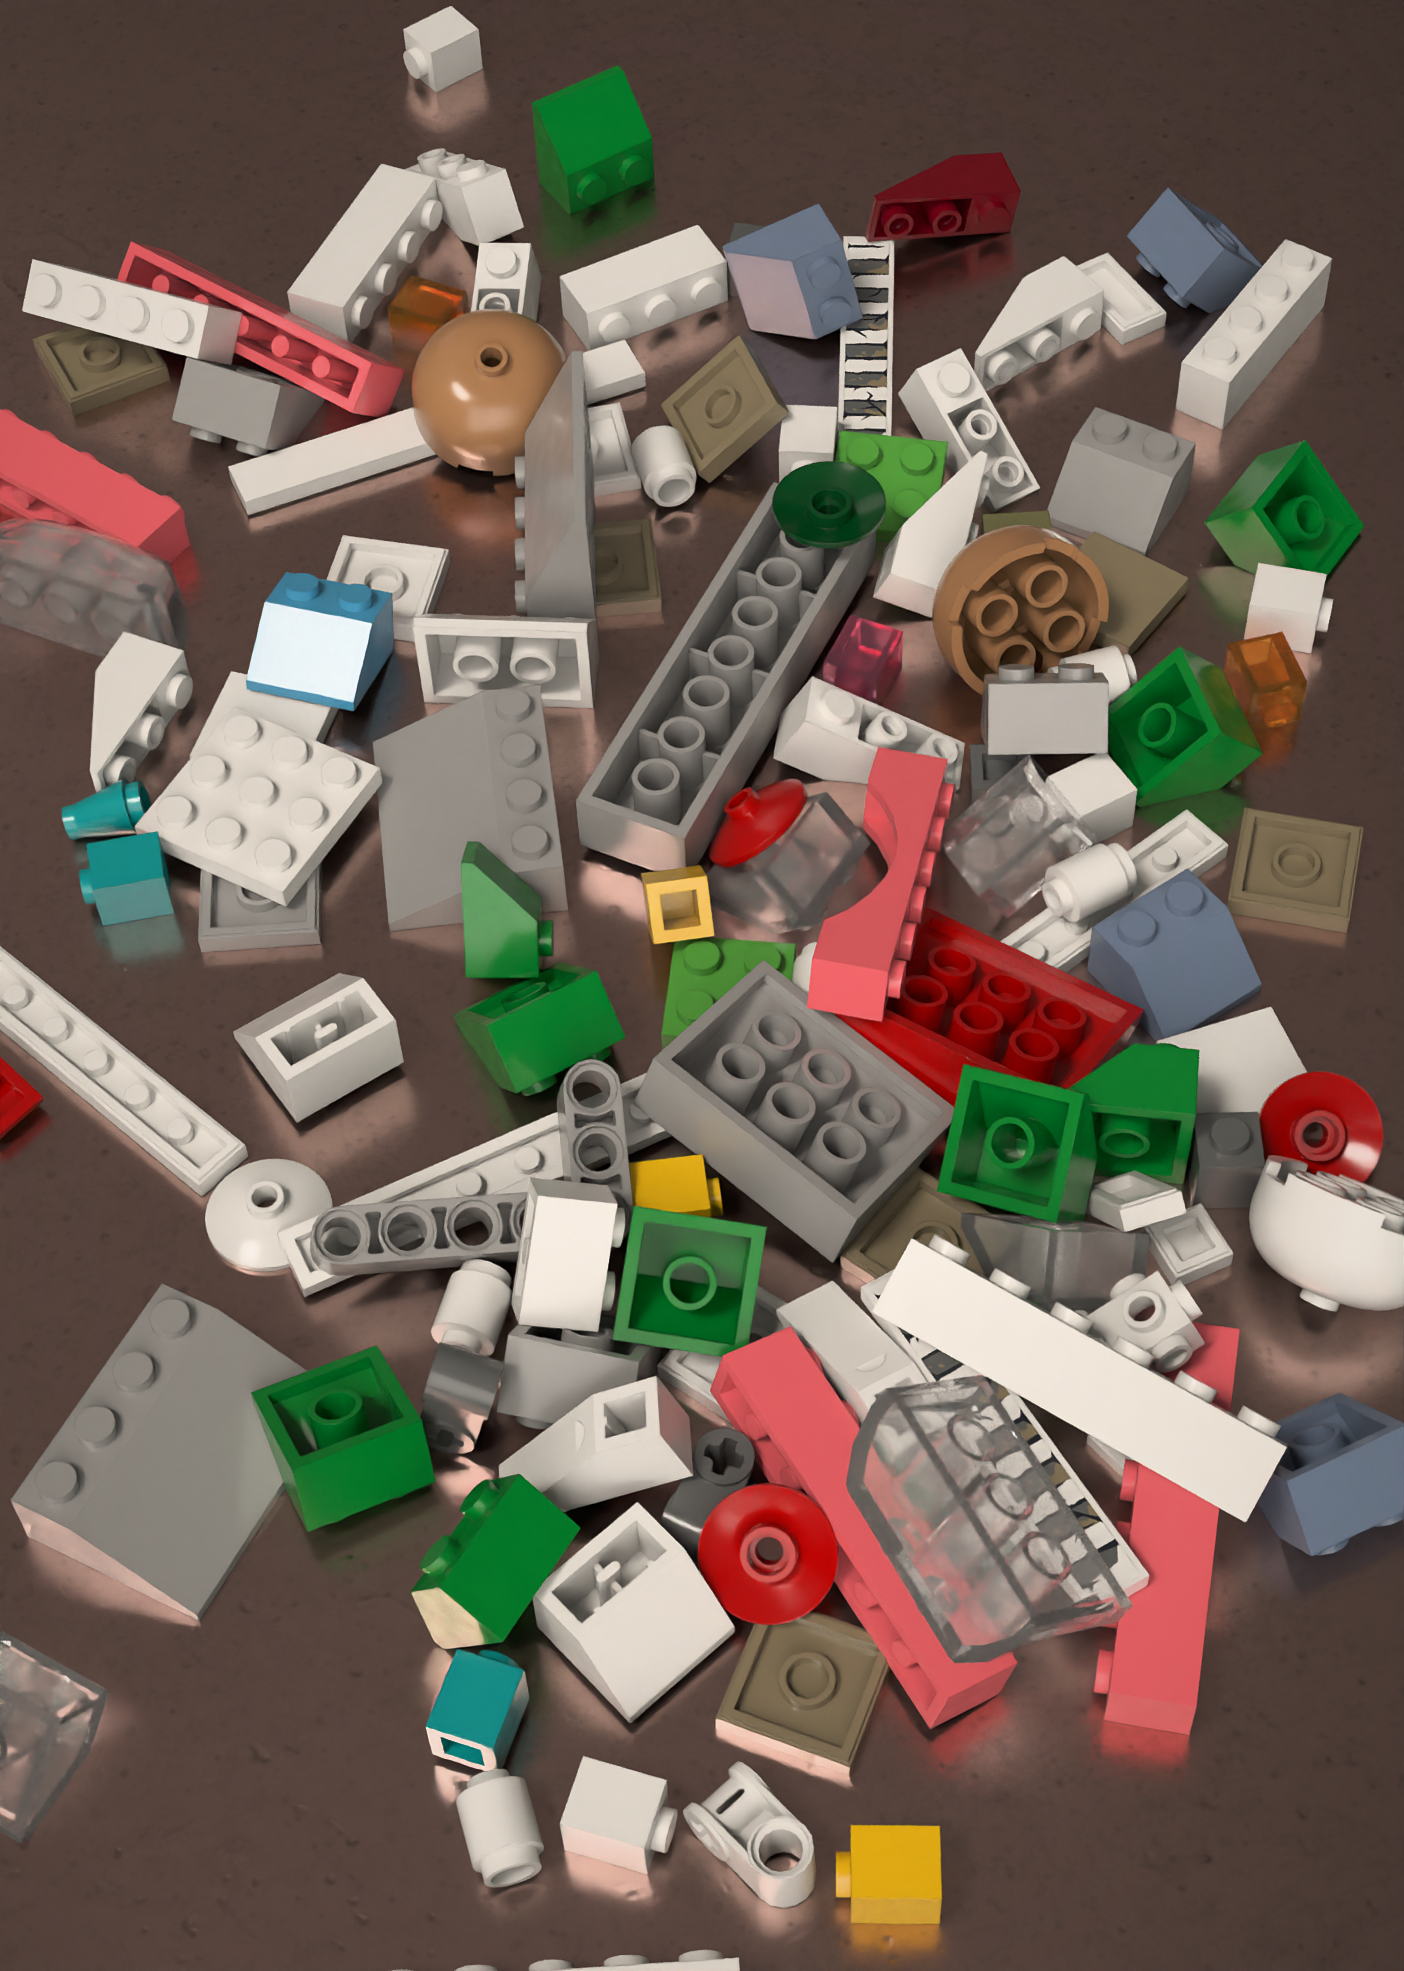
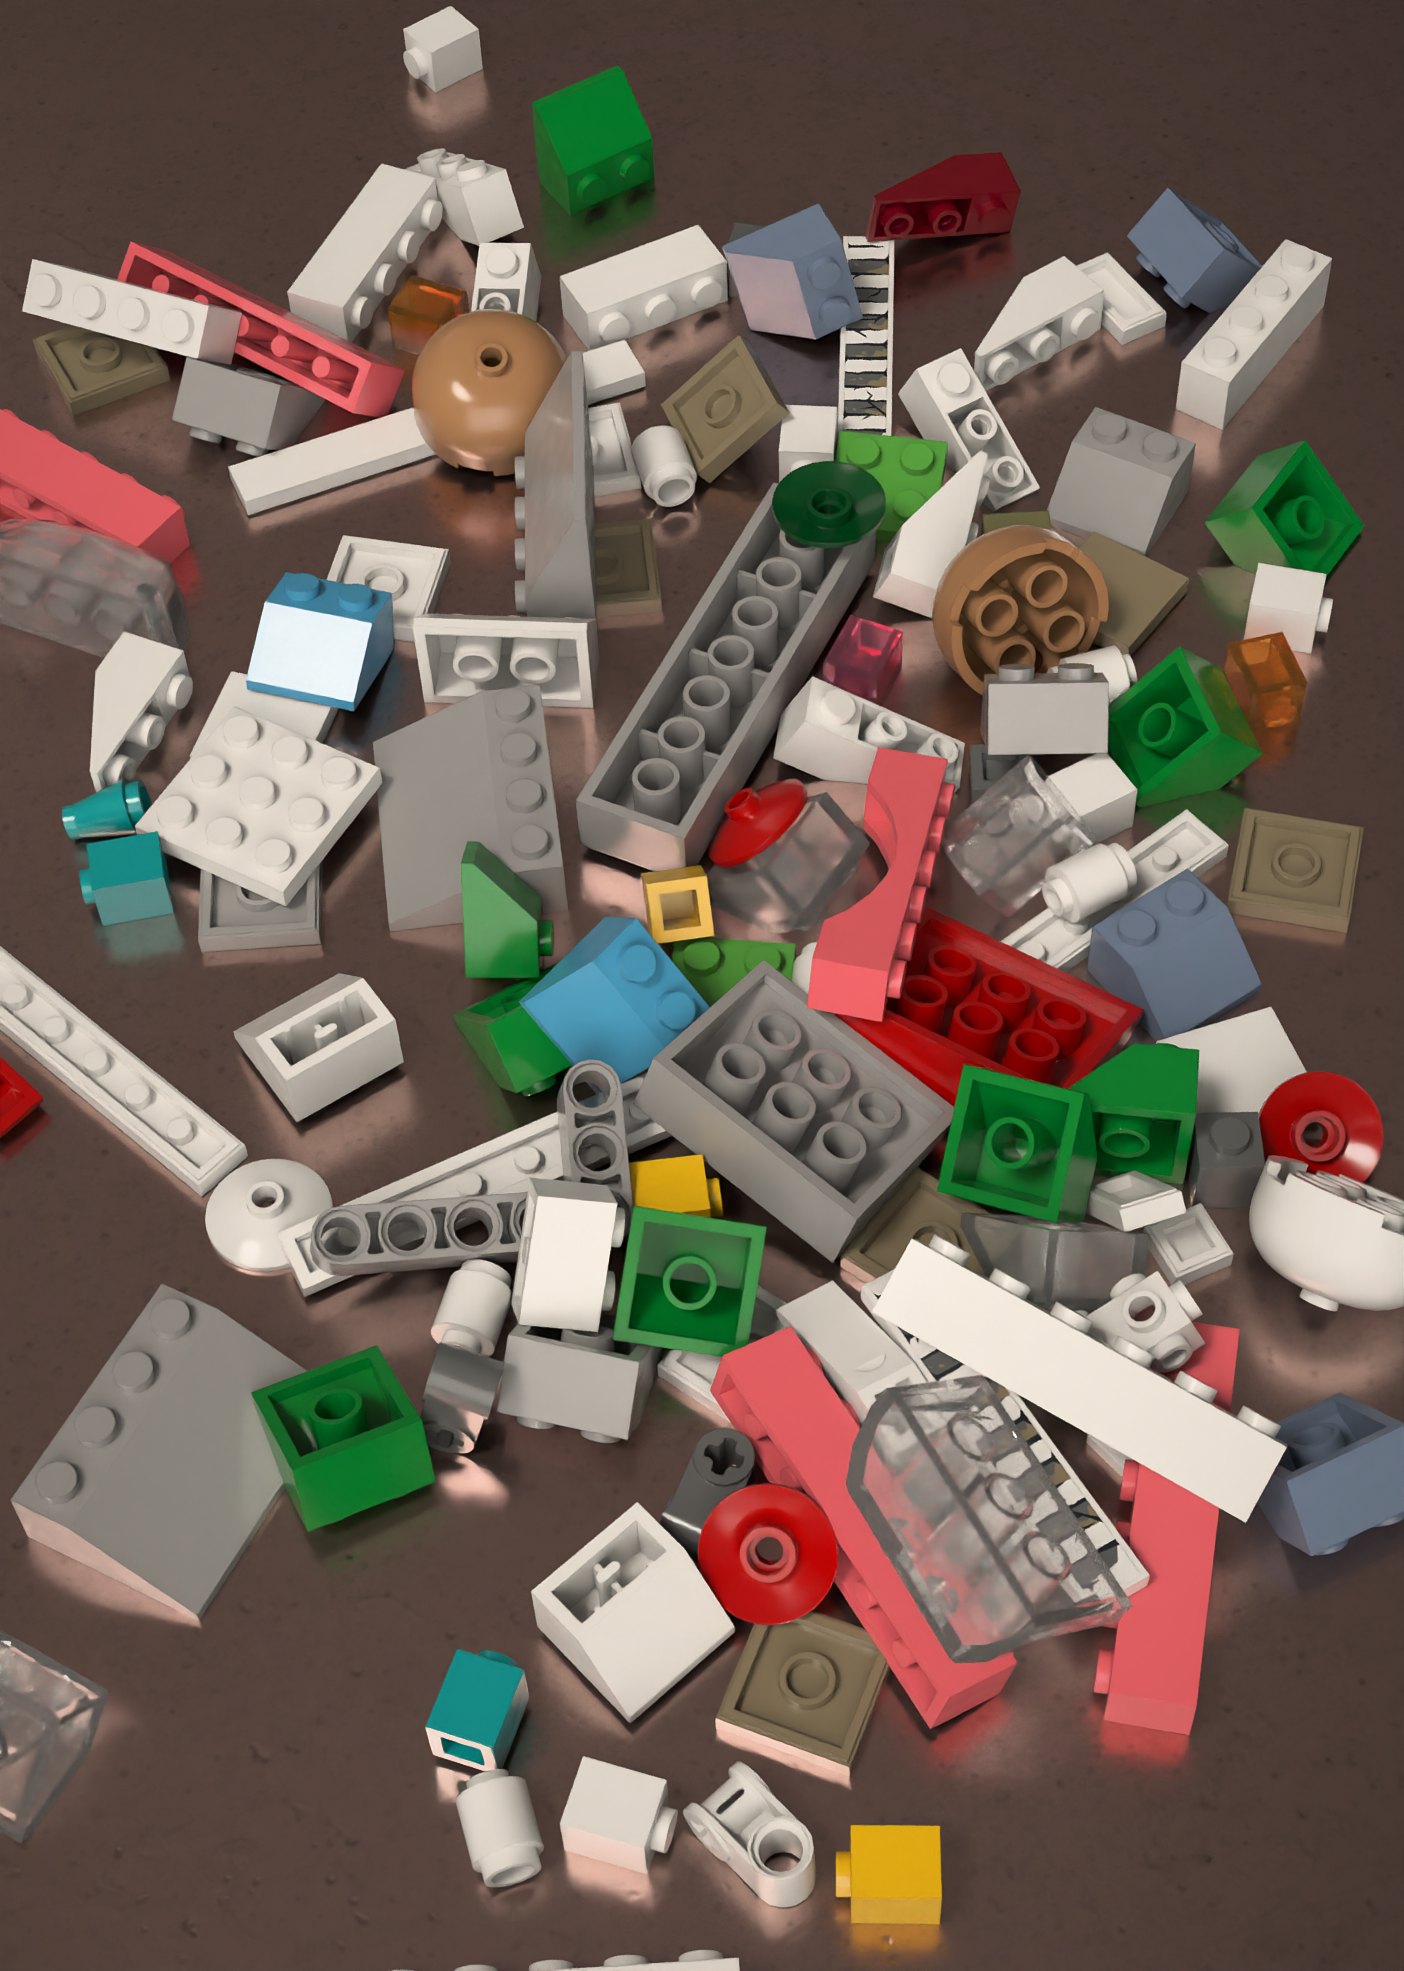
green slope [411,1474,580,1649] -> none
white slope [499,1376,693,1512] -> none
none -> dark azure slope [519,917,710,1094]

